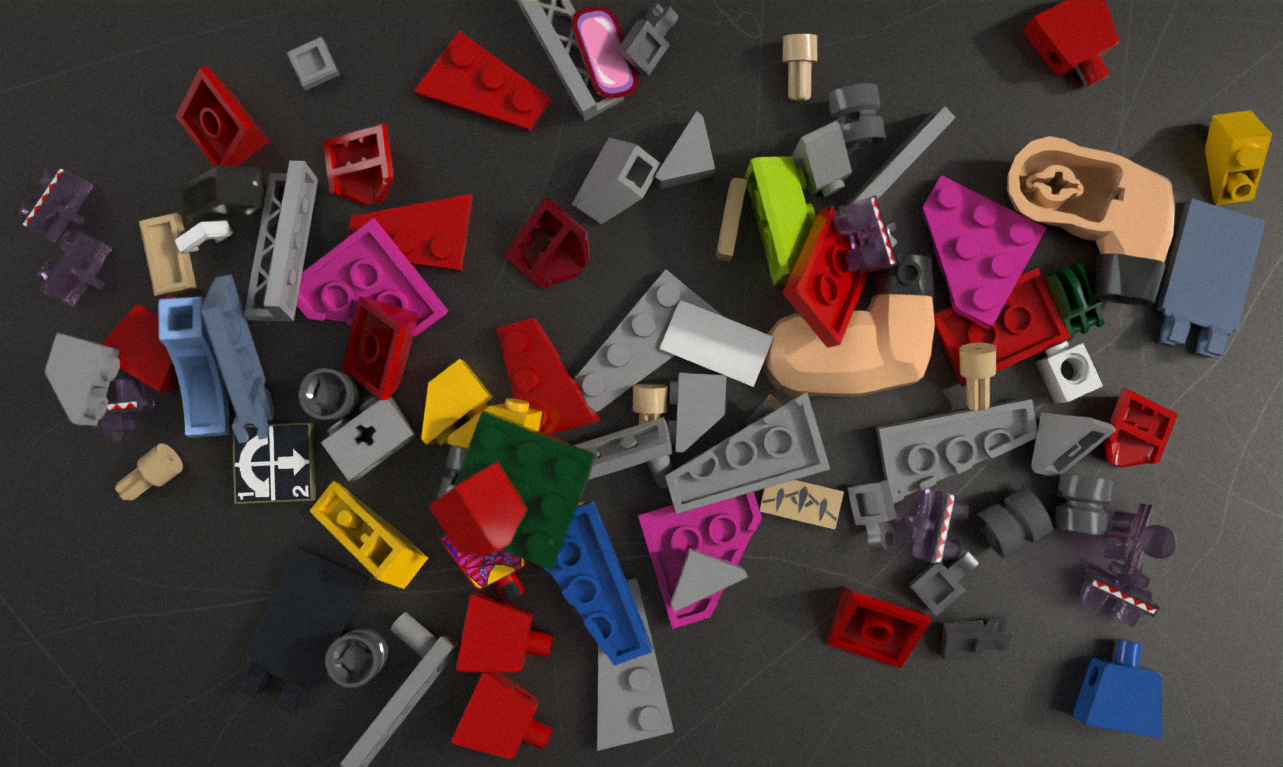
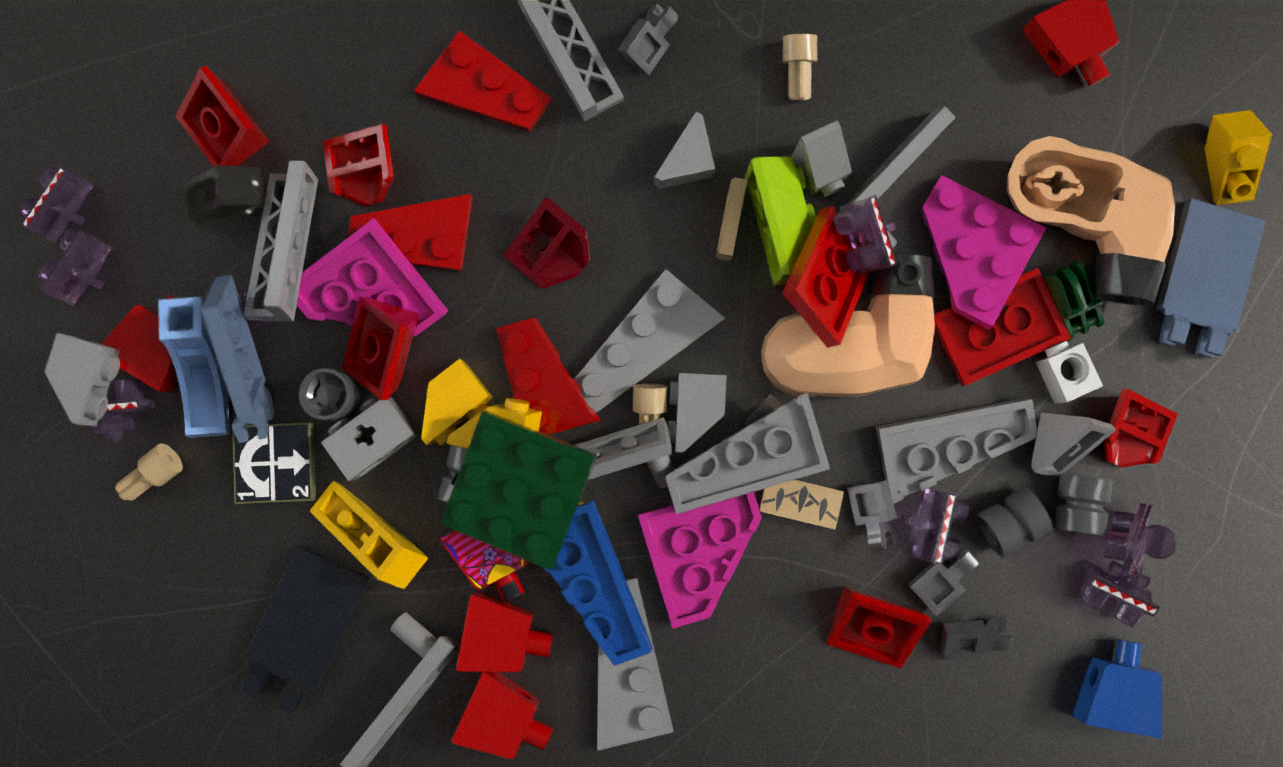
tan tile [139,213,197,298] -> none
white tile [174,221,233,253] -> none
light grey tile [287,37,340,91] -> none
dark grey wheel [325,627,389,688] -> none
red slope [429,462,527,556] -> none
sticker [572,6,639,99] -> none
light grey slope [572,138,662,224] -> none
white sticker [660,300,774,387] -> none
light grey slope [670,547,748,612] -> none
dark grey wheel [828,83,886,151] -> none
tan piece [960,343,996,411] -> none

